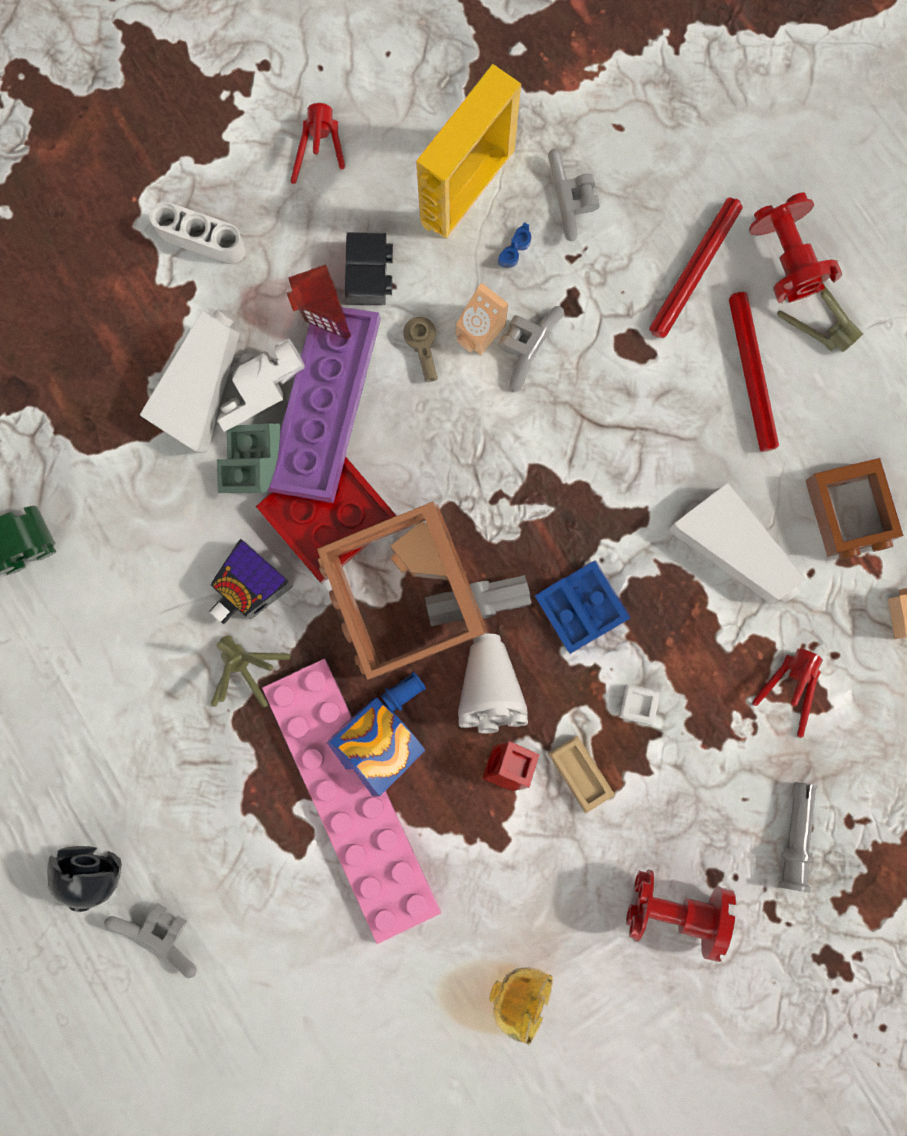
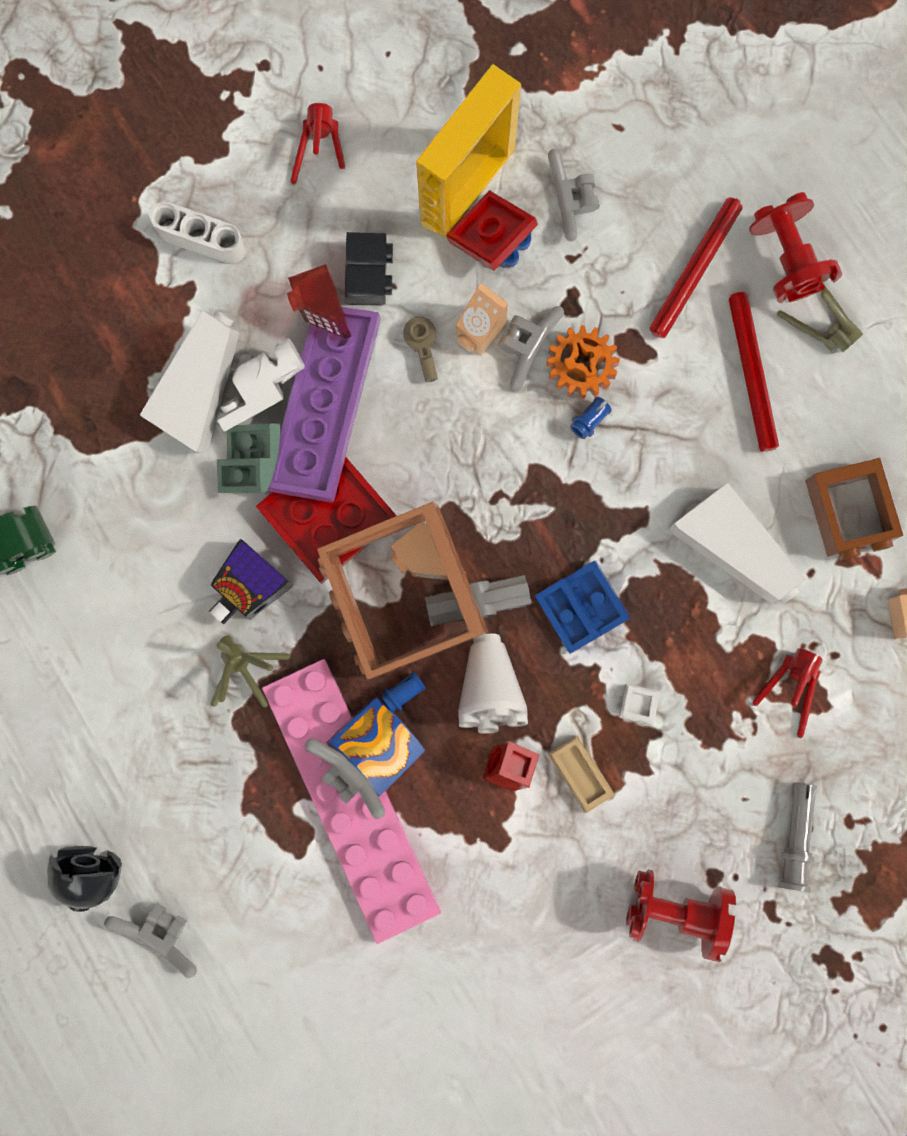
clear yellow cylinder [489,967,553,1045] -> none
none -> light grey piece [305,738,385,819]
none -> red tile [446,190,538,271]
none -> orange gear [546,325,620,399]
none -> blue pin [570,397,612,439]

